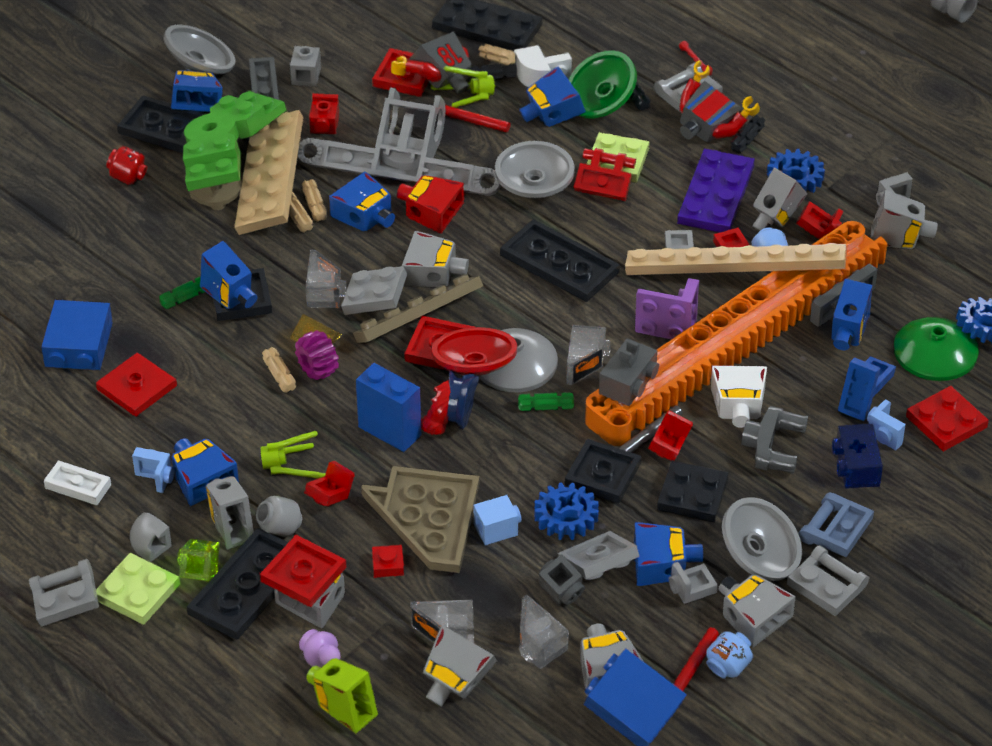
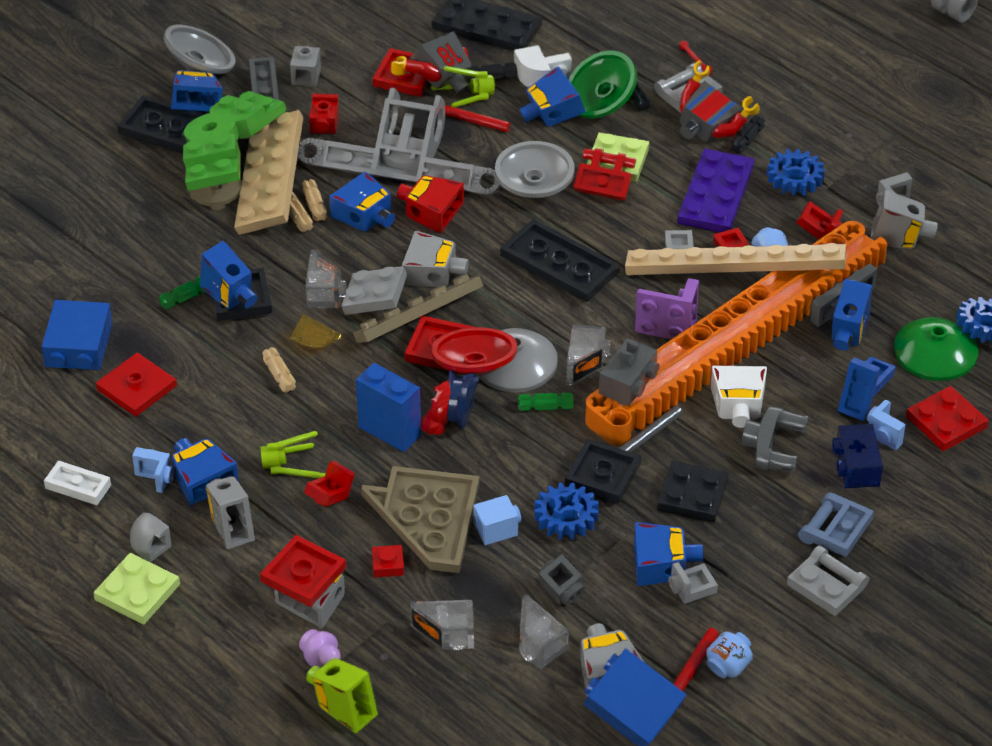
light grey plate [29,559,99,627] -> none
red head [106,146,148,185] -> none
clear neon green brick [177,539,220,581] -> none
black plate [187,528,288,640] -> none
light grey head [256,496,302,537] -> none
magenta gear [295,330,339,380] -> none
light grey torso [423,625,497,707] -> none
tan axle [478,44,516,65] -> none
light grey plate [558,531,640,579] -> none
red bracket [648,410,693,461] -> none
light grey torso [719,575,795,647] -> none
light grey dish [722,497,802,581] -> none
light grey torso [752,168,807,231] -> none

